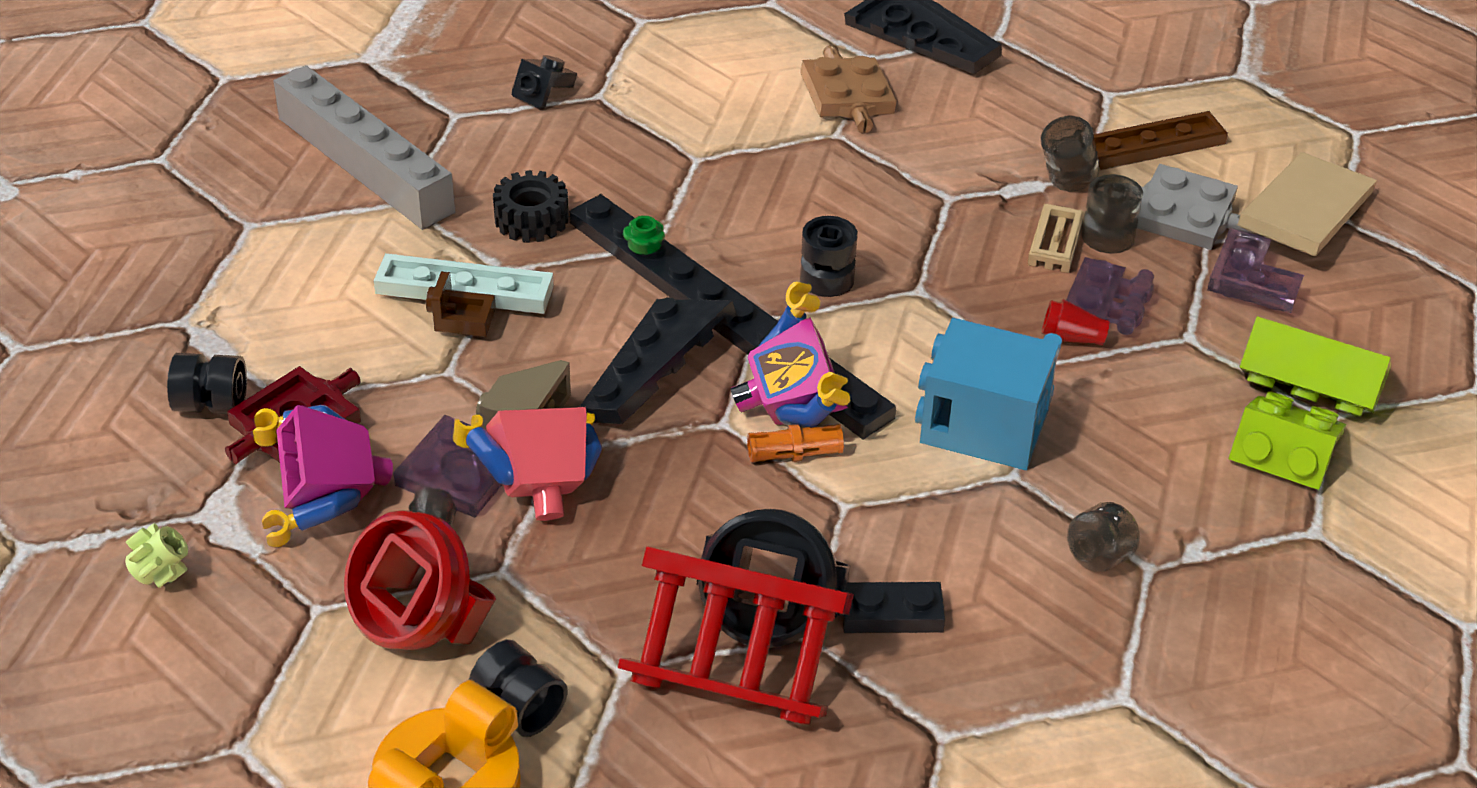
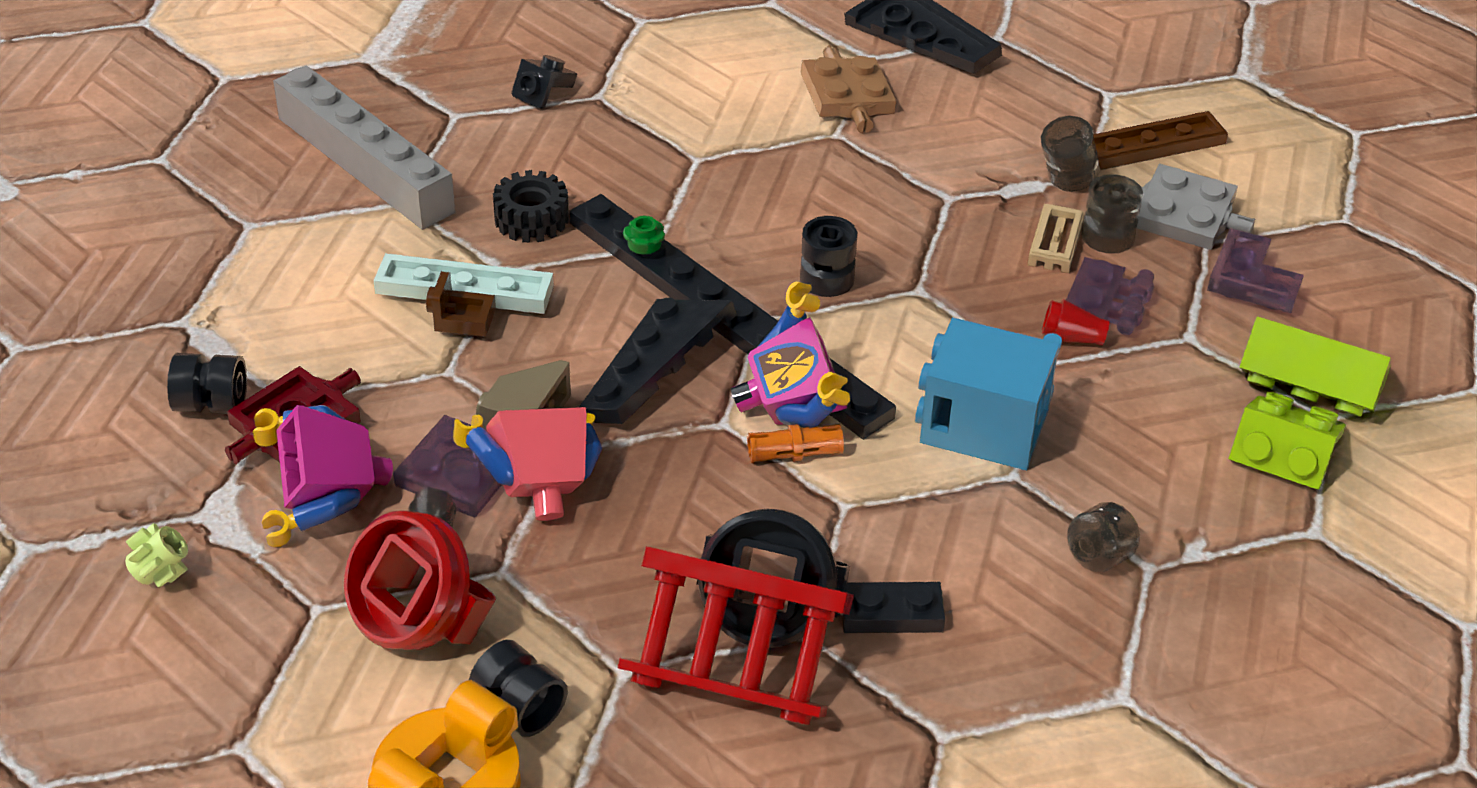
tan tile [1237,152,1377,256] -> none

